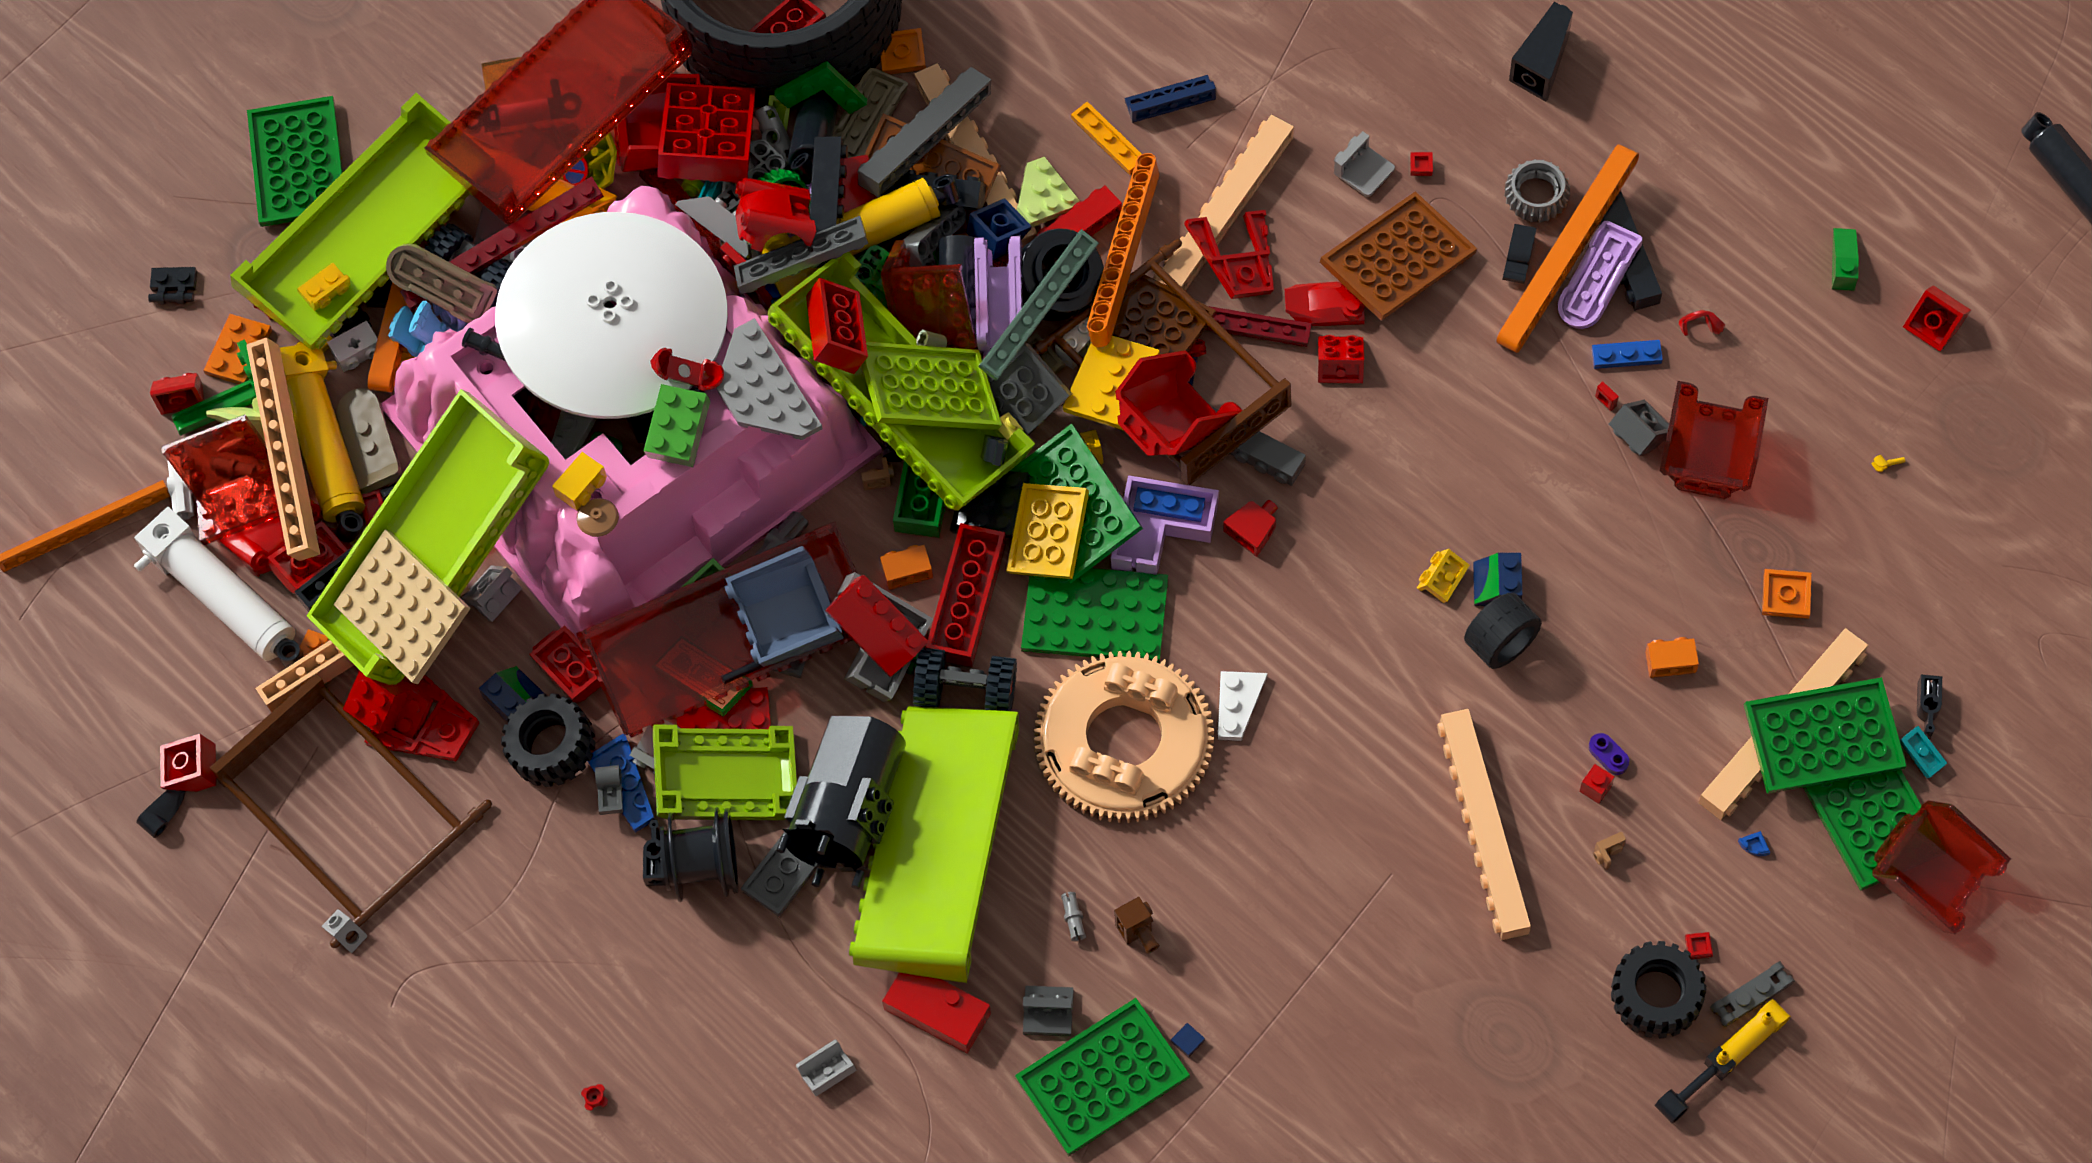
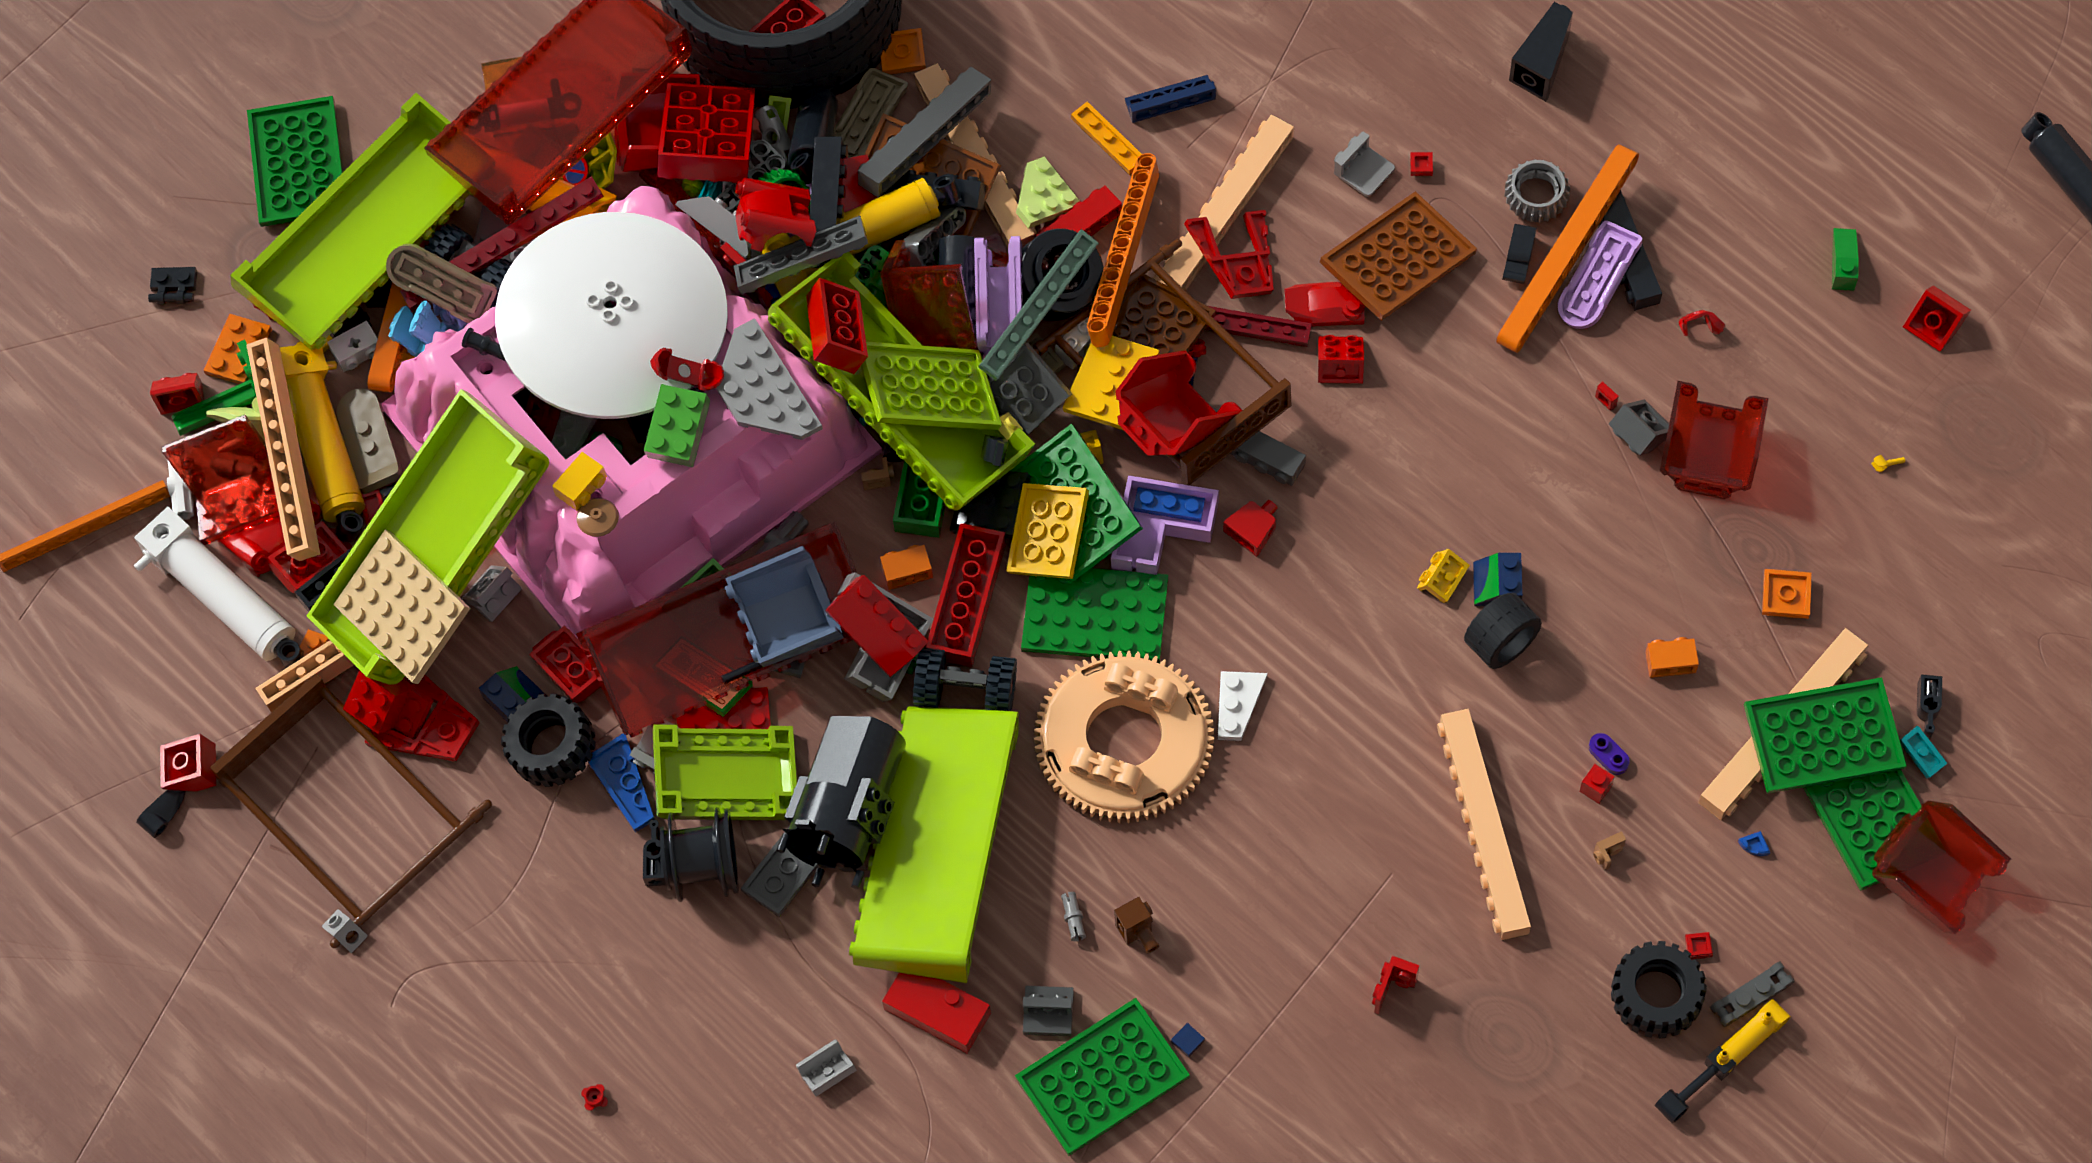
yellow bracket [297,263,350,311] -> none
dark grey plate [595,765,624,815] -> none
green plate [775,61,867,114] -> none
olive piece [916,330,947,347] -> none
dark blue slope [966,198,1032,260] -> none
blue plate [1591,340,1663,369] -> none
none -> red bracket [1372,956,1420,1014]

